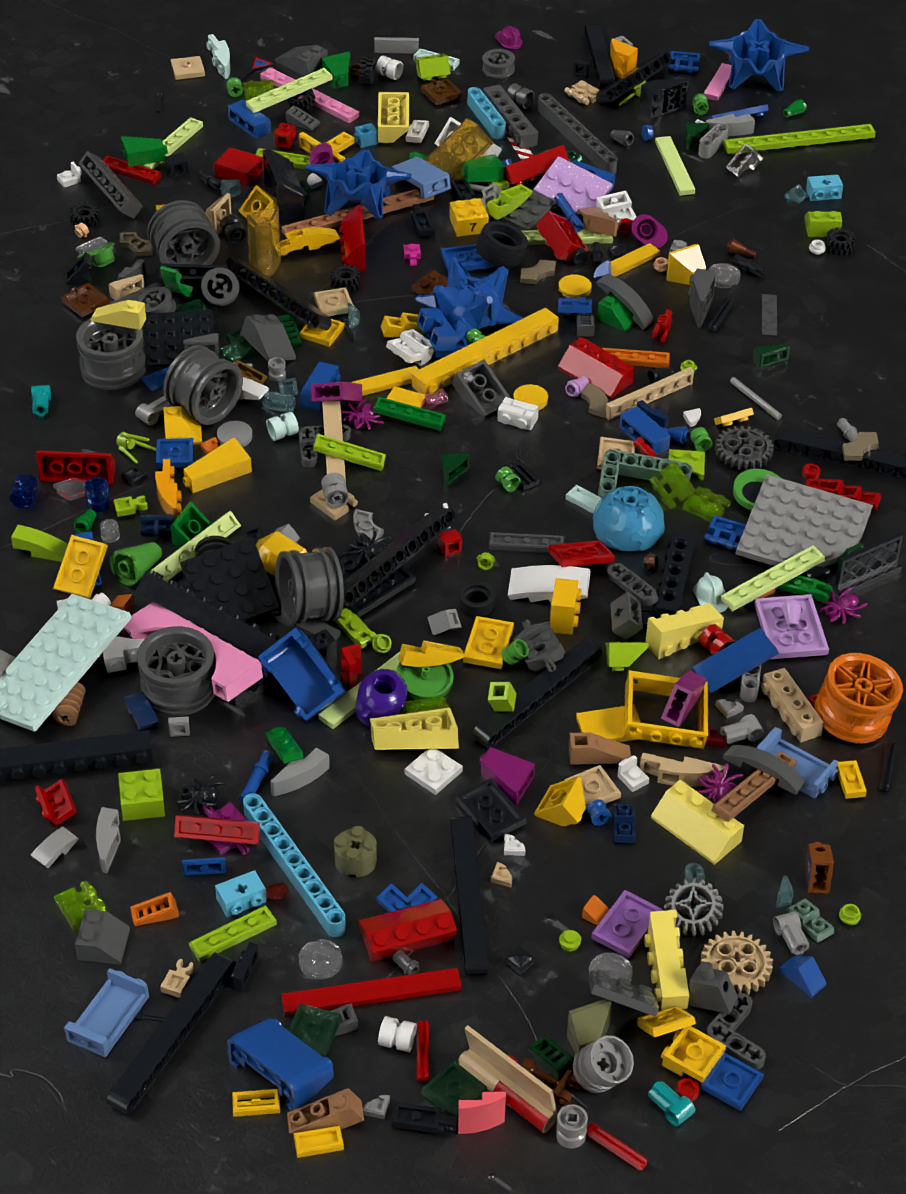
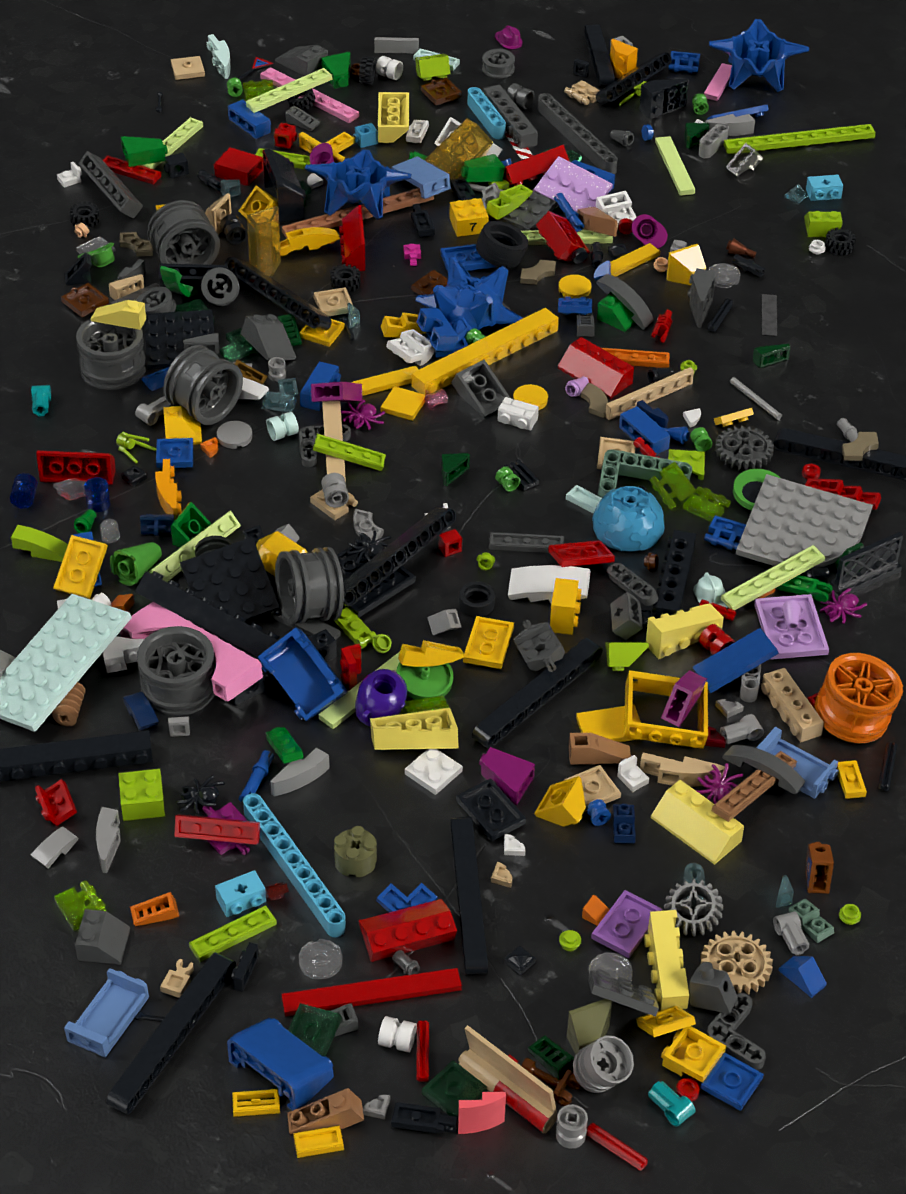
lime plate [113,496,148,517] -> none
blue slope [182,857,226,876] -> none
yellow slope [183,438,252,493] -> none
green tile [373,396,446,431] -> none
lime brick [488,682,516,711] -> none
bright green wheel [501,639,529,665] -> none
green cone [783,99,807,118] -> none
none -> red axle [699,599,736,621]

